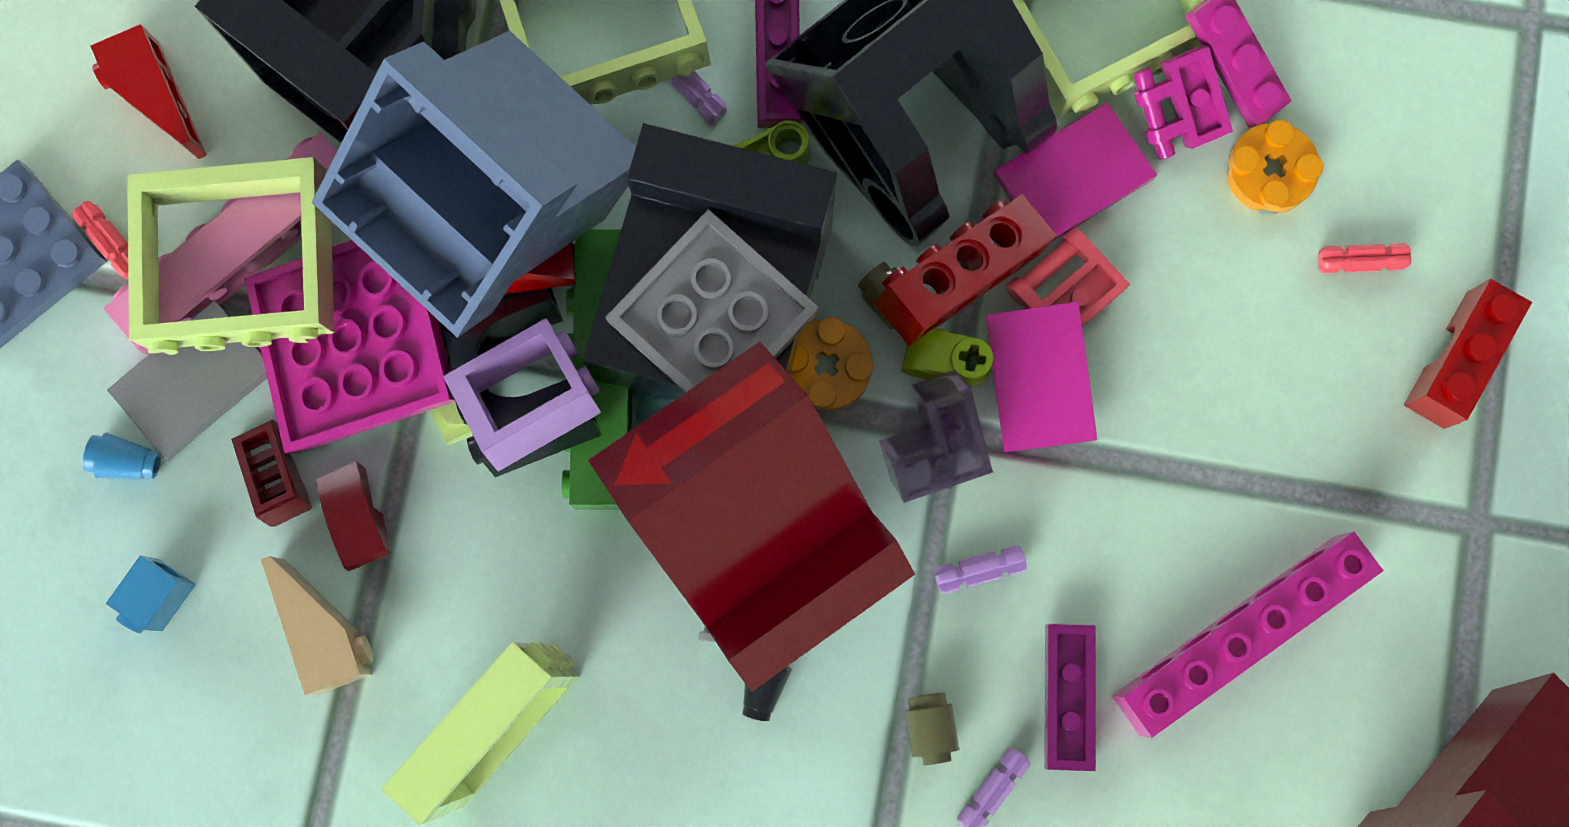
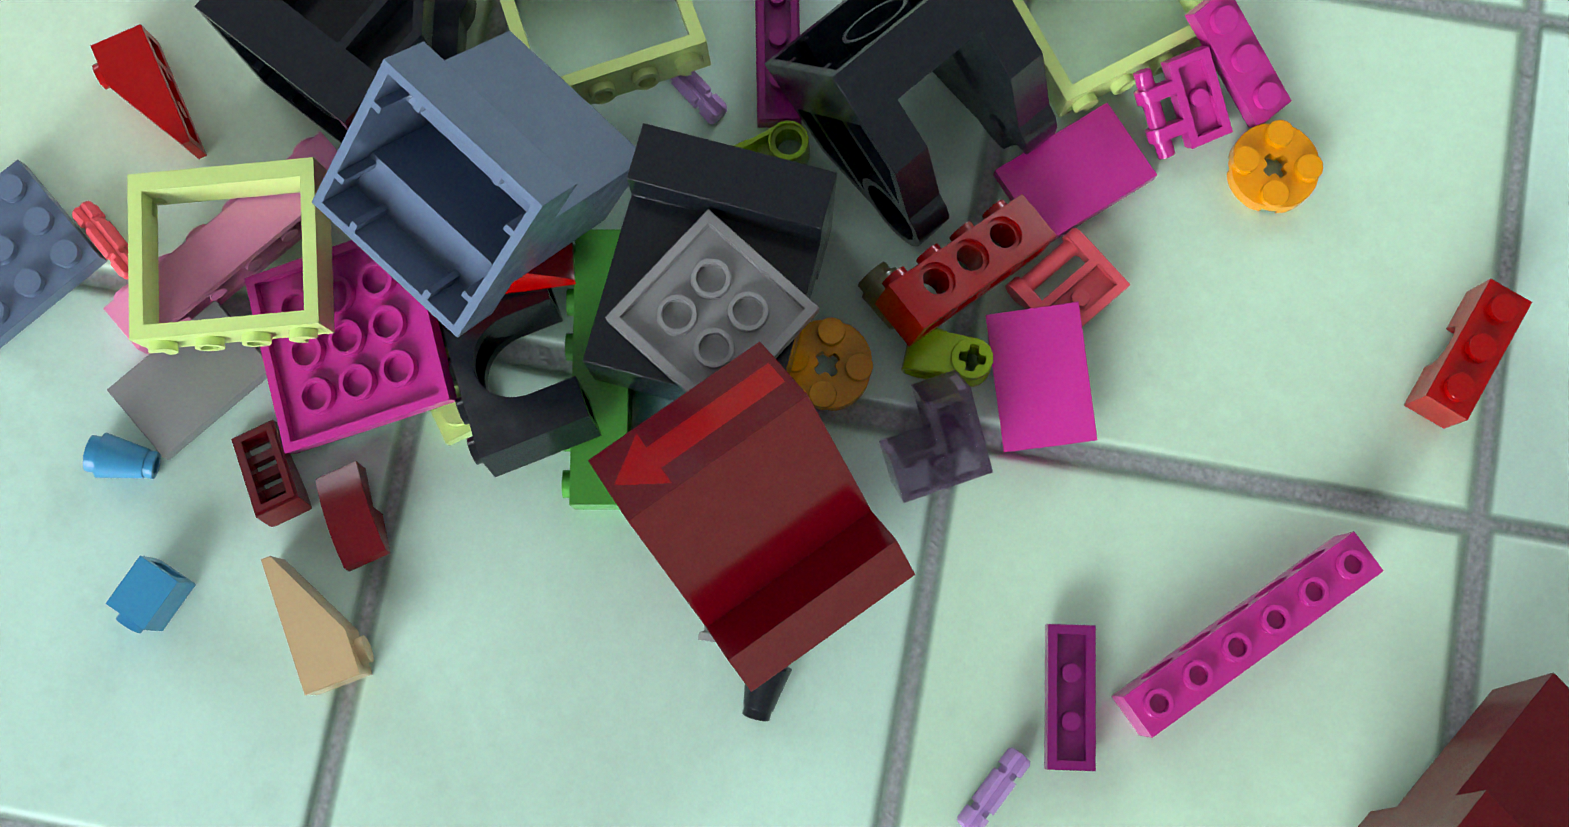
yellowish green window [381,641,580,825] -> none
lavender window [443,318,601,471] -> none
olive brick [905,692,960,765] -> none
lavender axle [934,546,1027,594] -> none
coral axle [1318,243,1412,273] -> none

